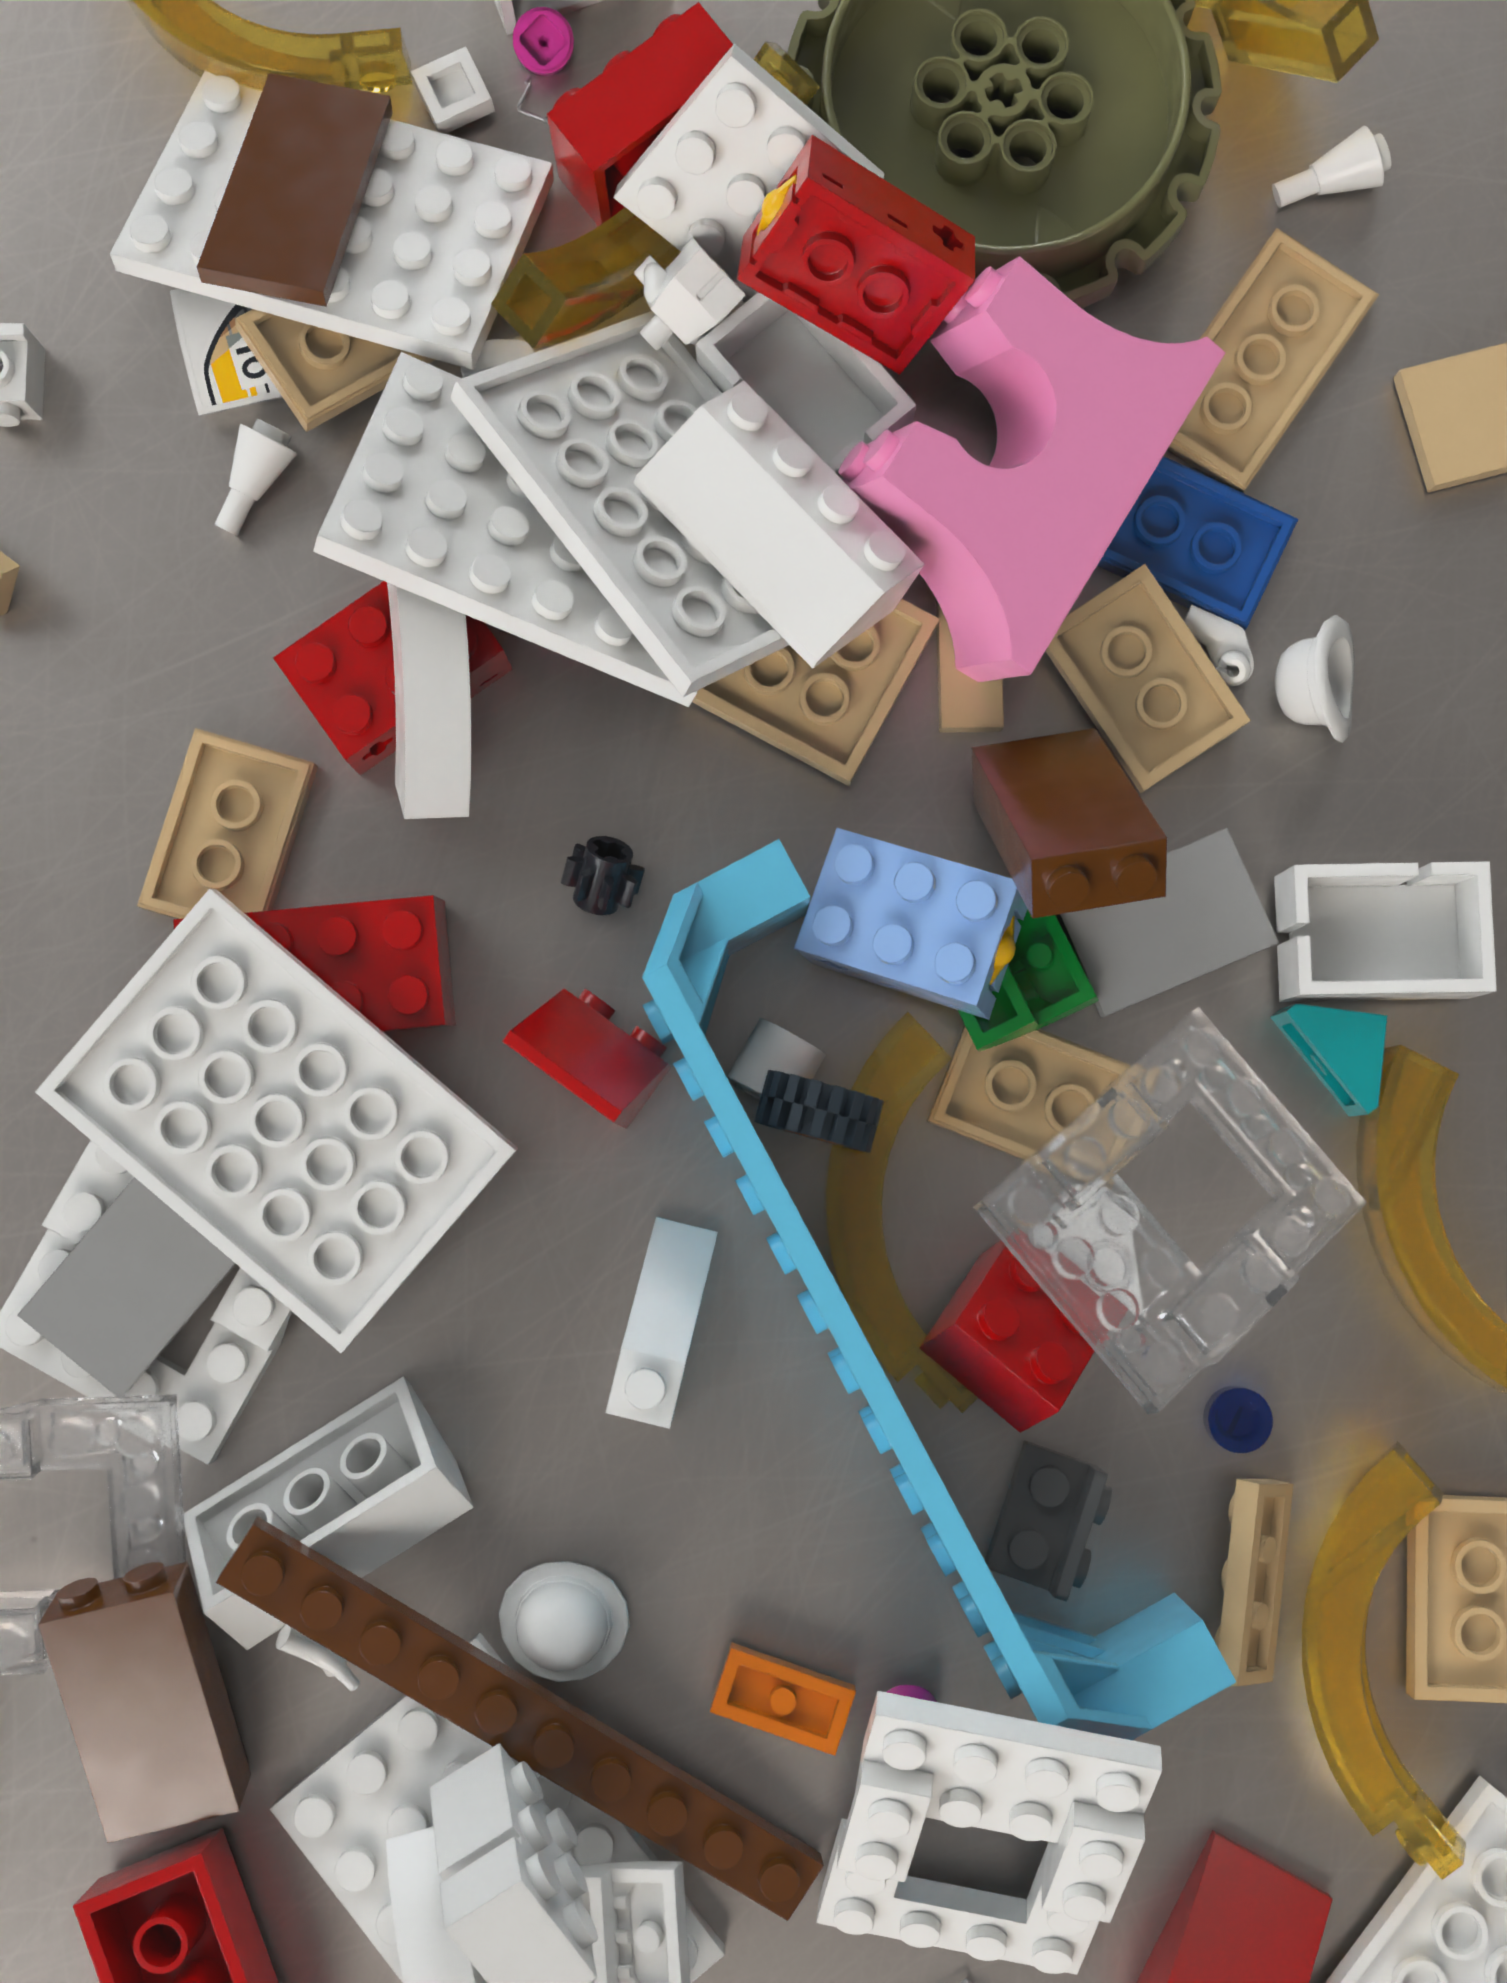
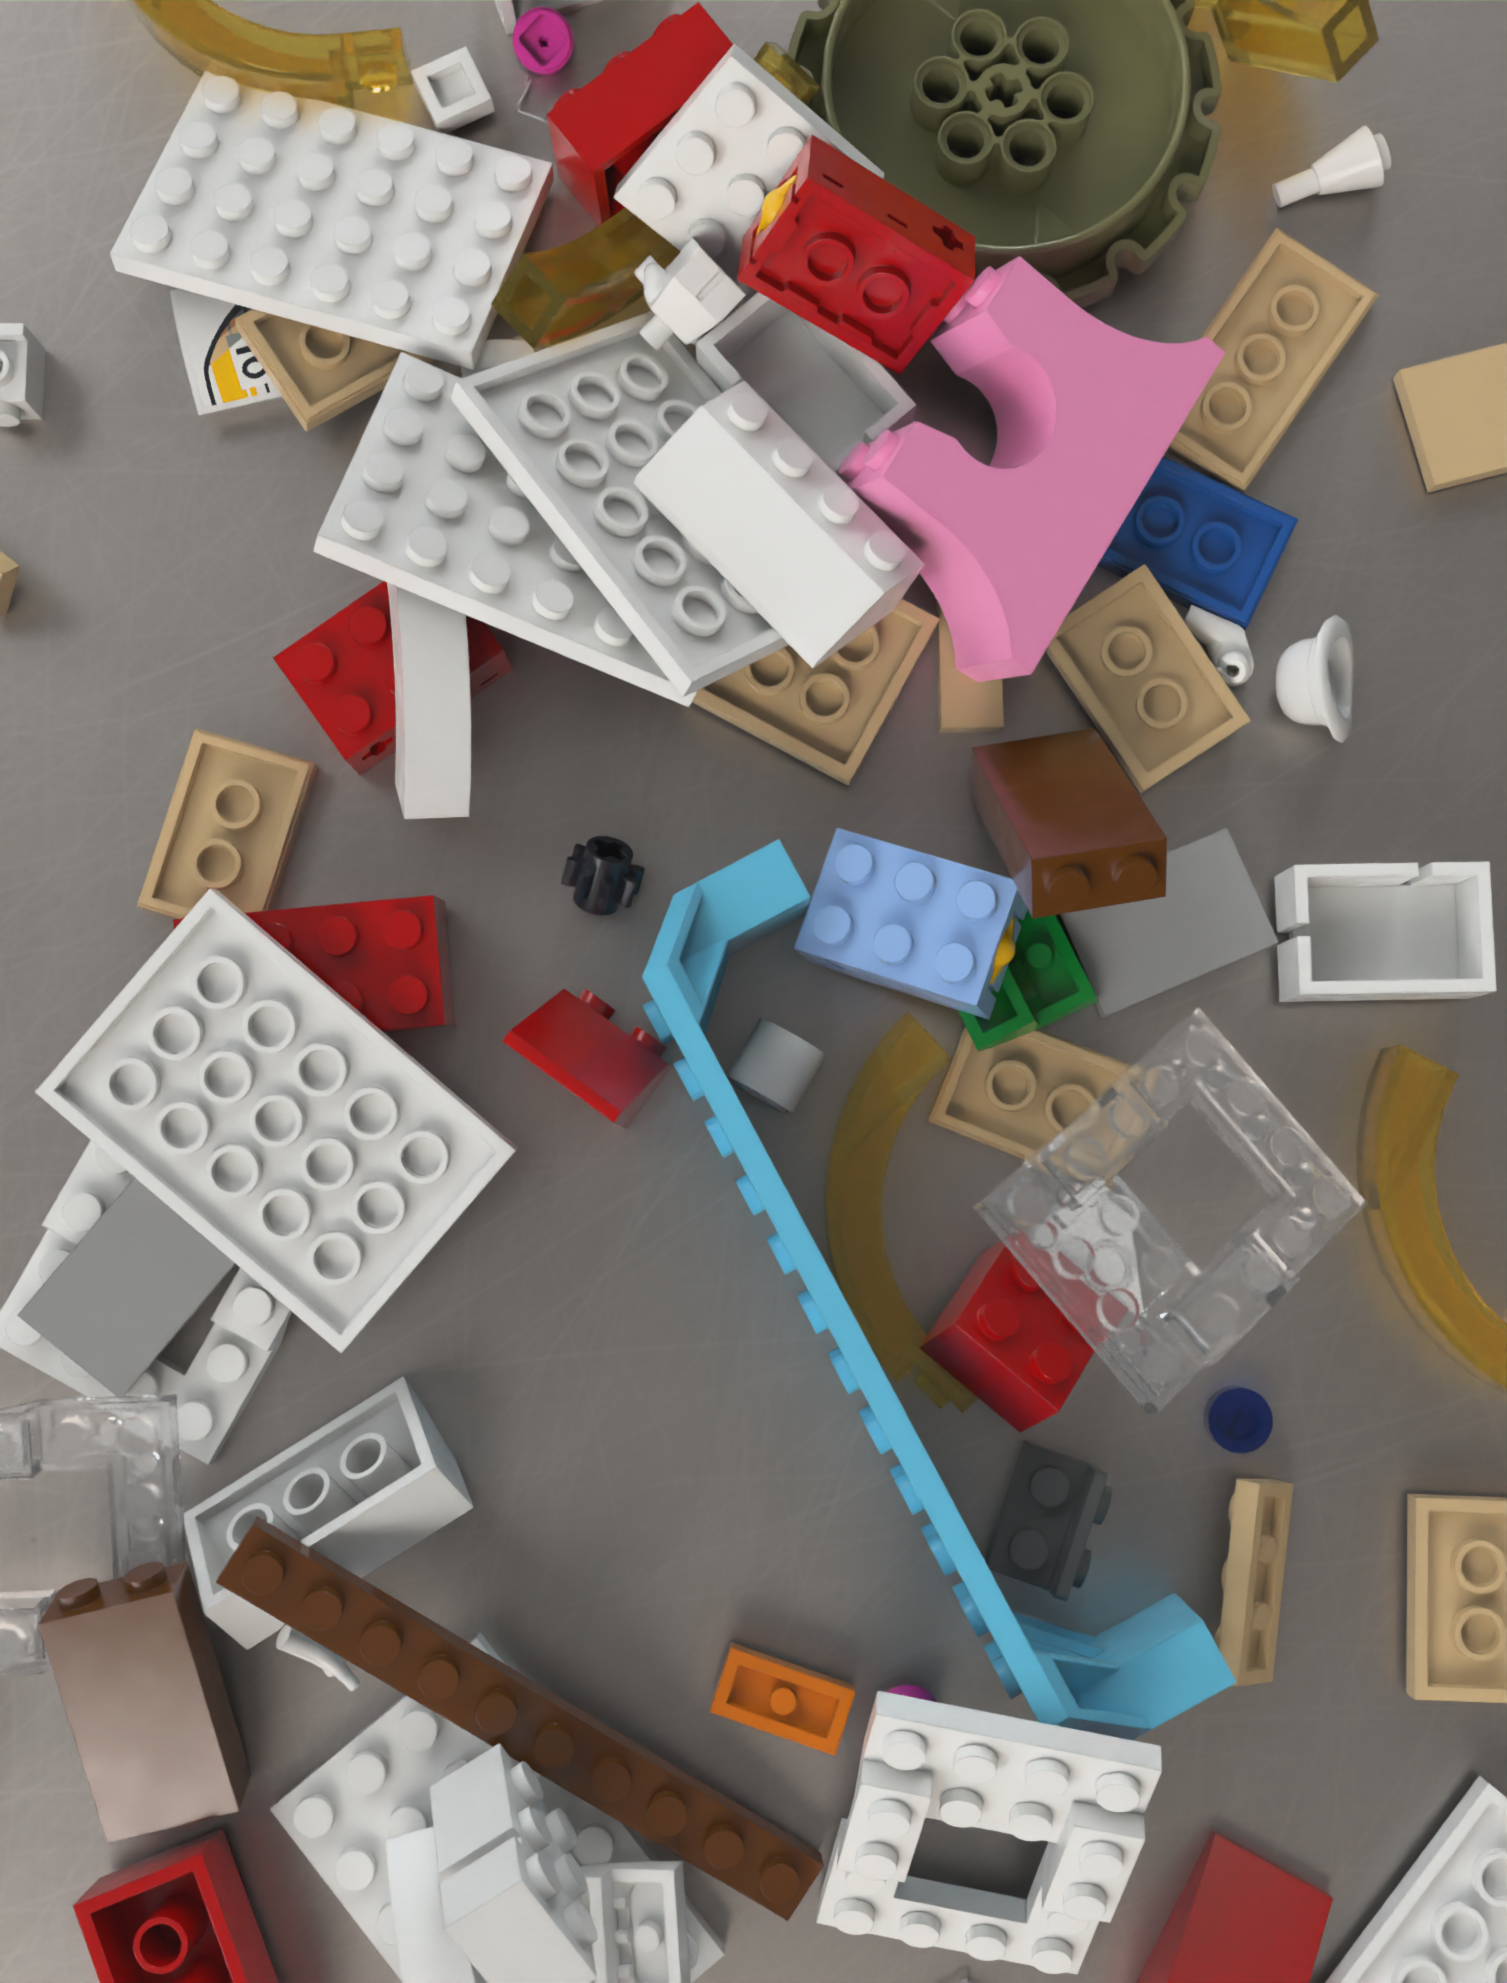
reddish brown tile [197,73,393,307] -> none
white cone [214,418,297,536] -> none
white hat [499,1561,630,1682] -> none
white slope [605,1217,718,1429] -> none
black wheel [754,1070,884,1153] -> none
teal slope [1270,1004,1388,1117] -> none
clear yellow arch [1302,1441,1466,1880] -> none

